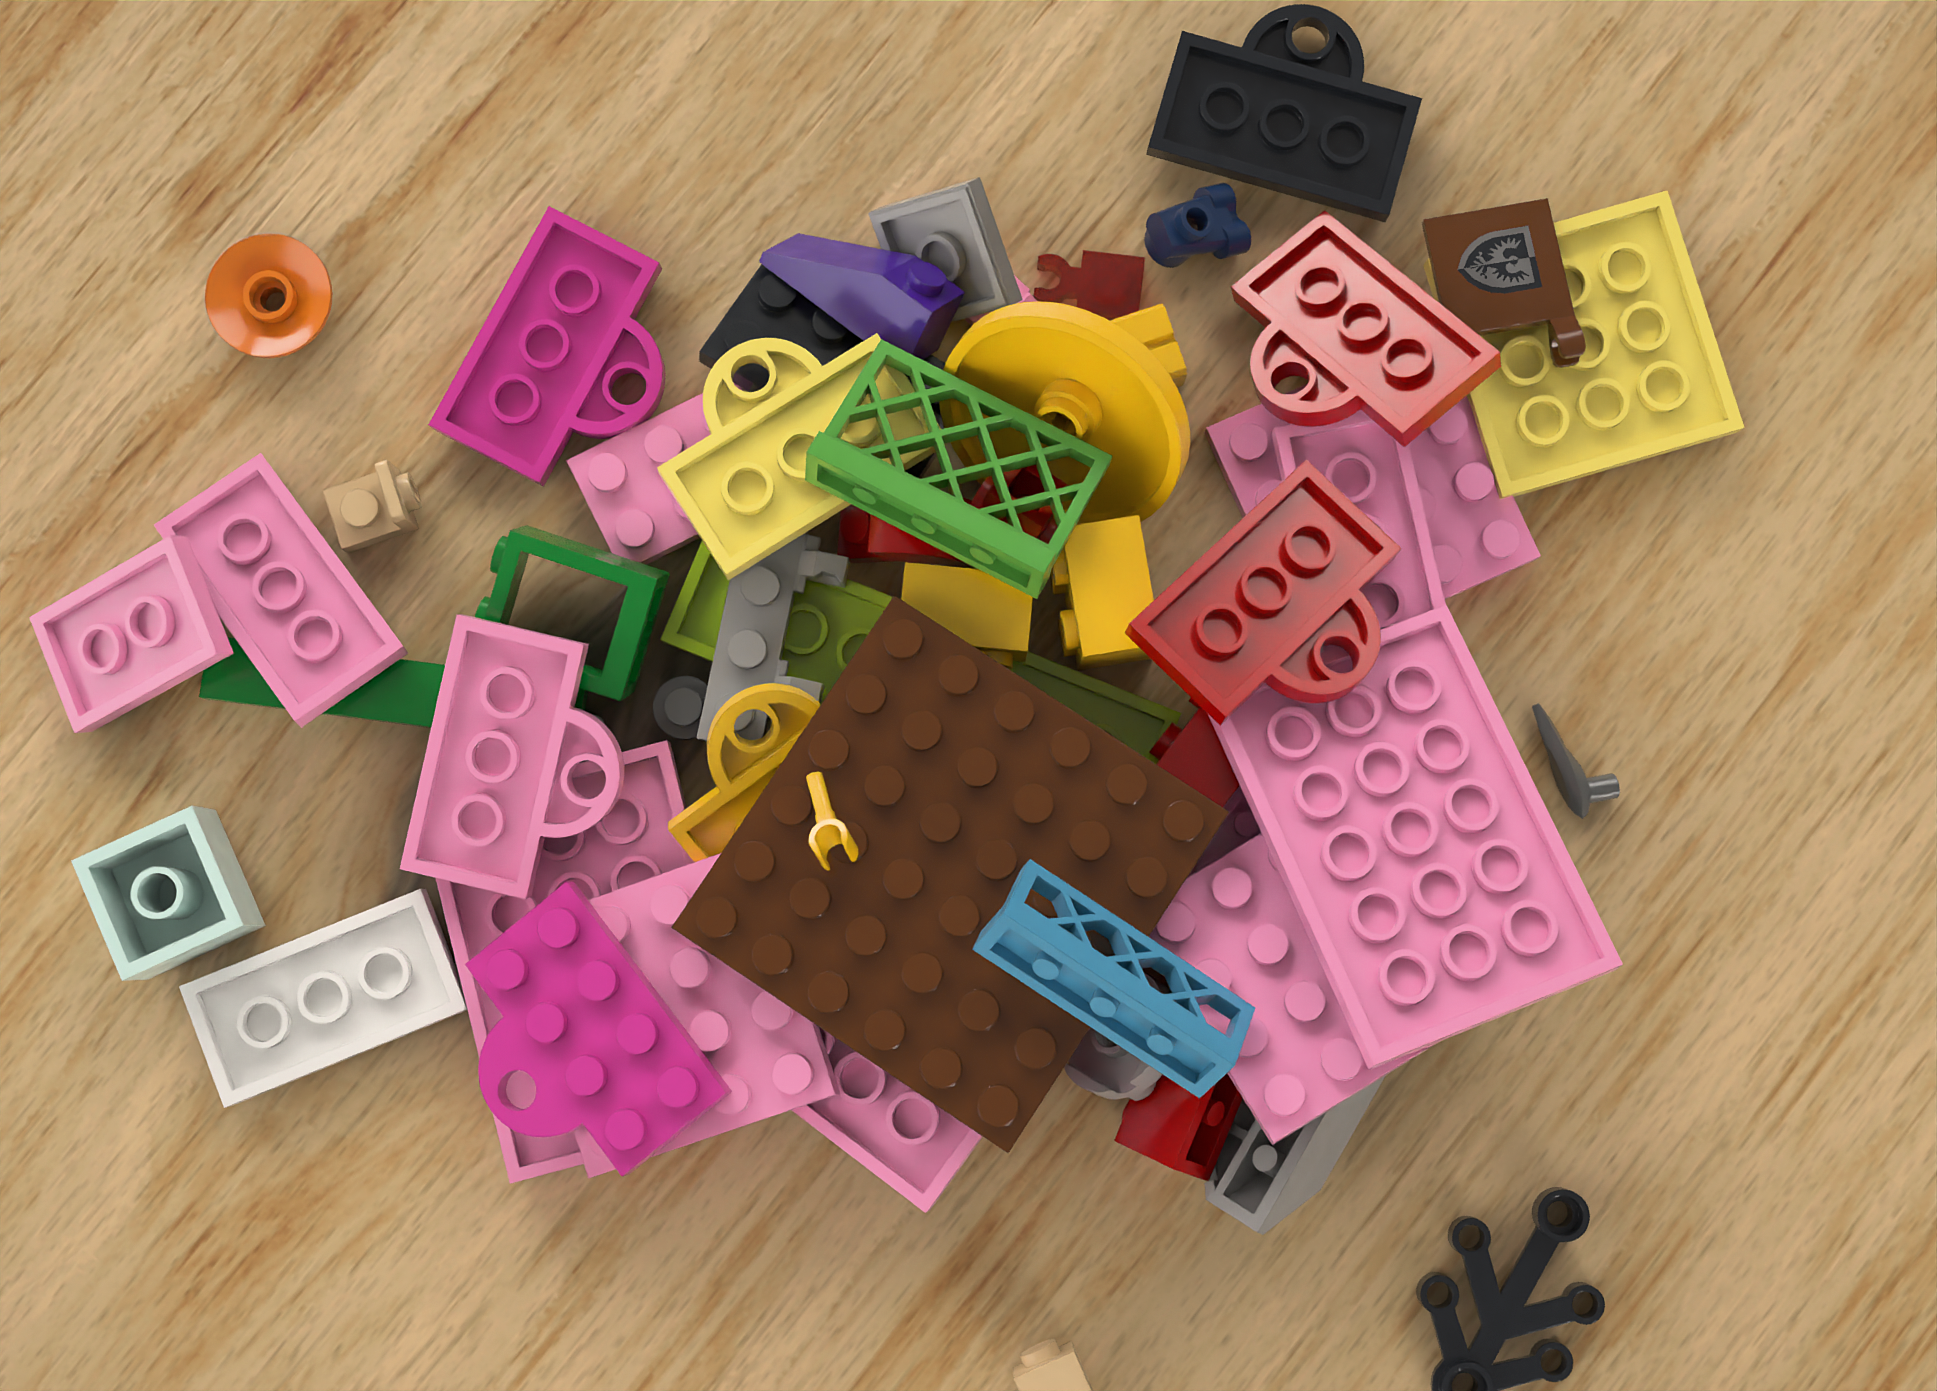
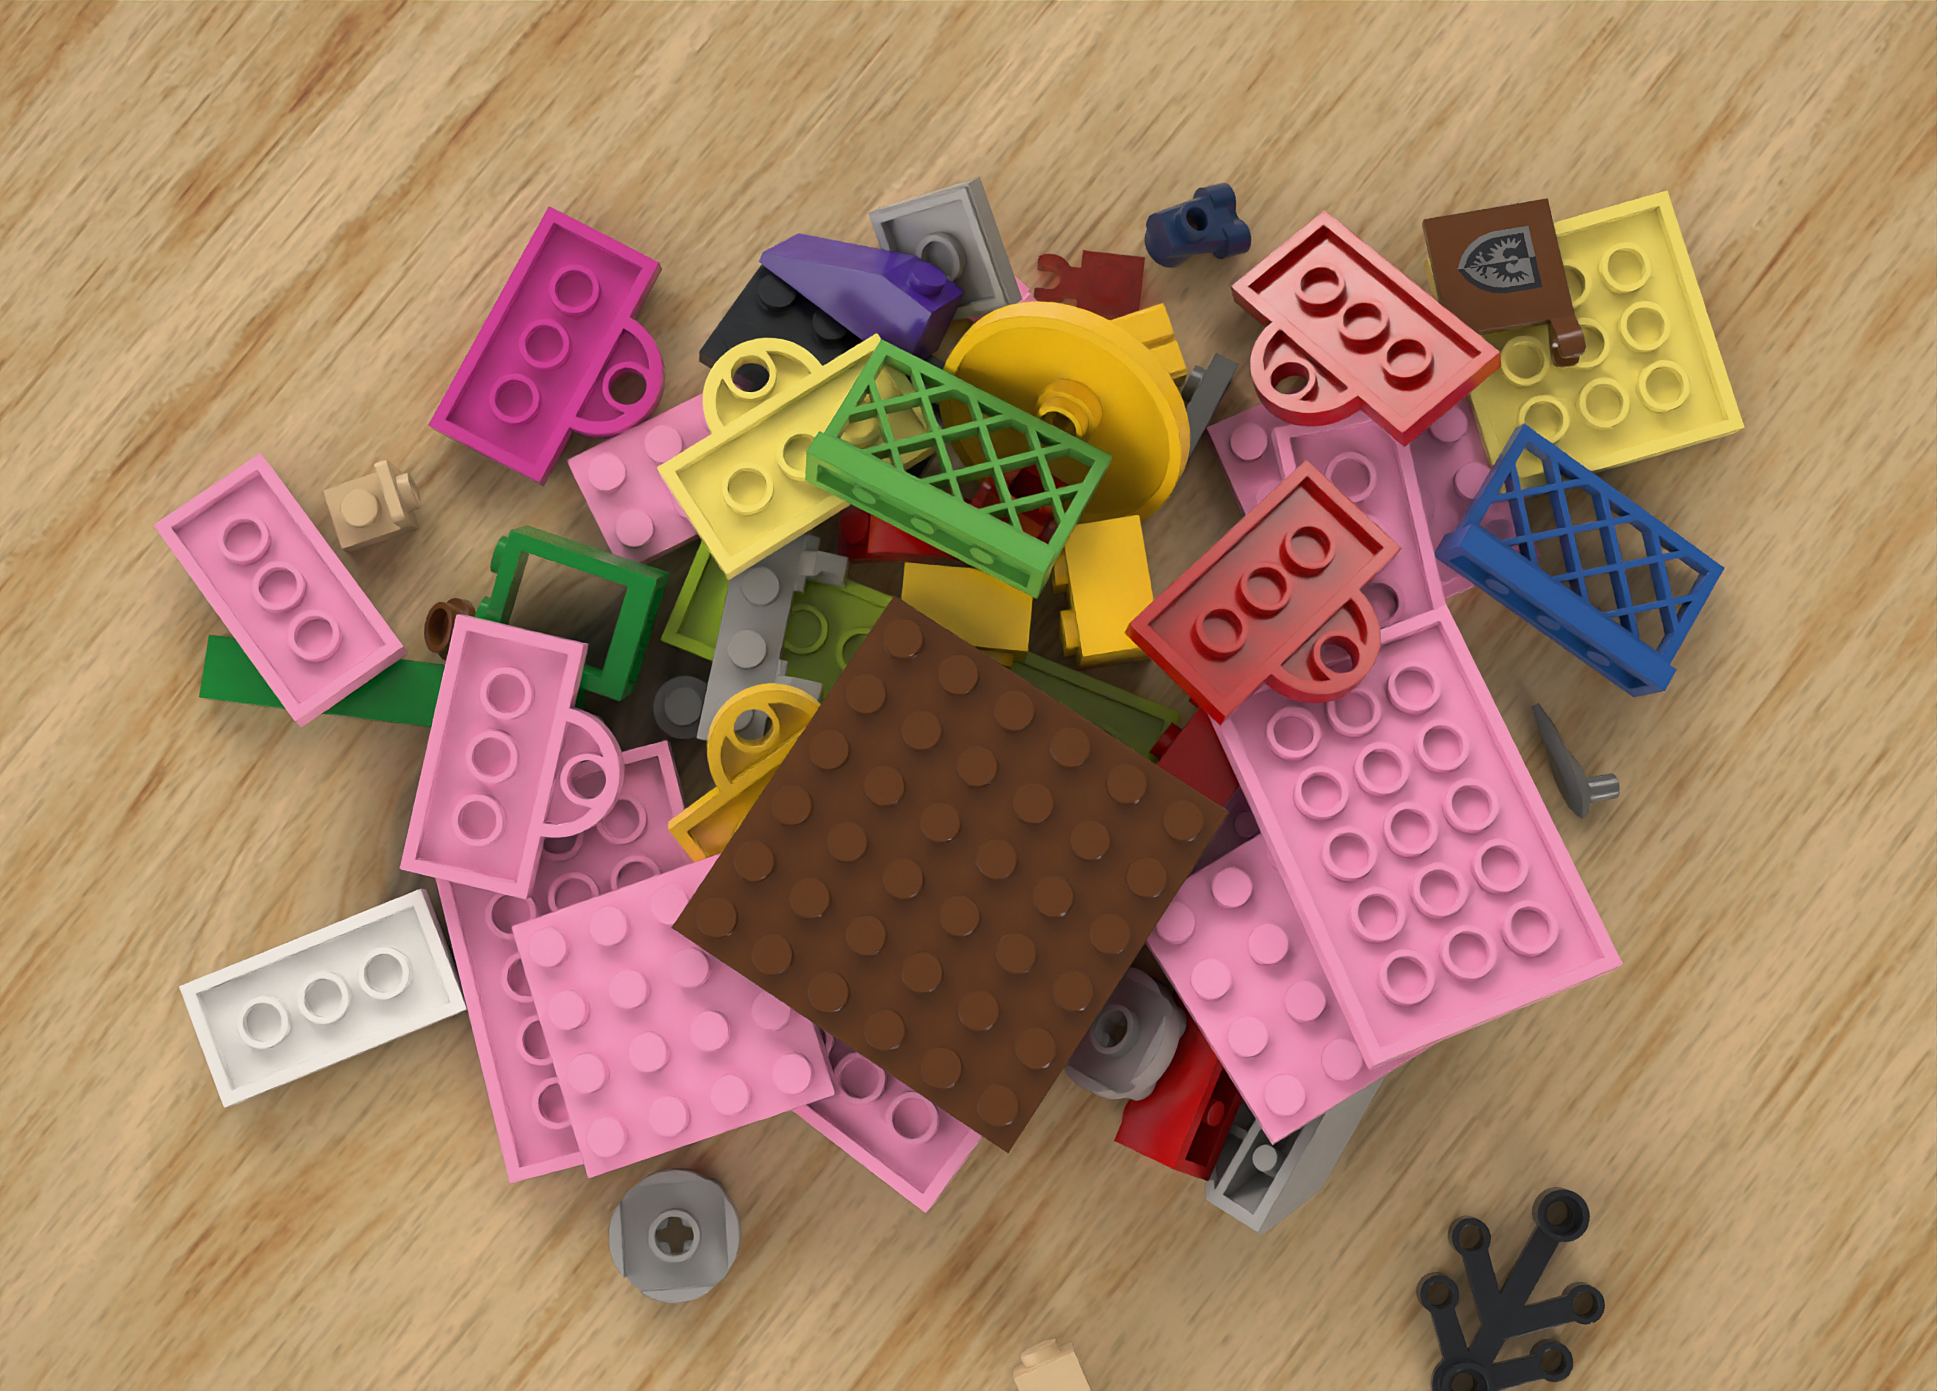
bright pink plate [29,535,233,733] -> none
light aqua brick [71,806,266,981] -> none
orange dish [205,234,333,358] -> none
dark pink plate [465,881,732,1177] -> none
yellow hand [806,772,858,871] -> none
dark azure fence [972,859,1255,1098] -> none
black plate [1146,4,1422,222] -> none
none -> reddish brown plate [424,598,476,660]
none -> light grey plate [609,1168,742,1303]
none -> dark grey plate [1175,353,1238,487]
none -> blue fence [1434,423,1724,697]

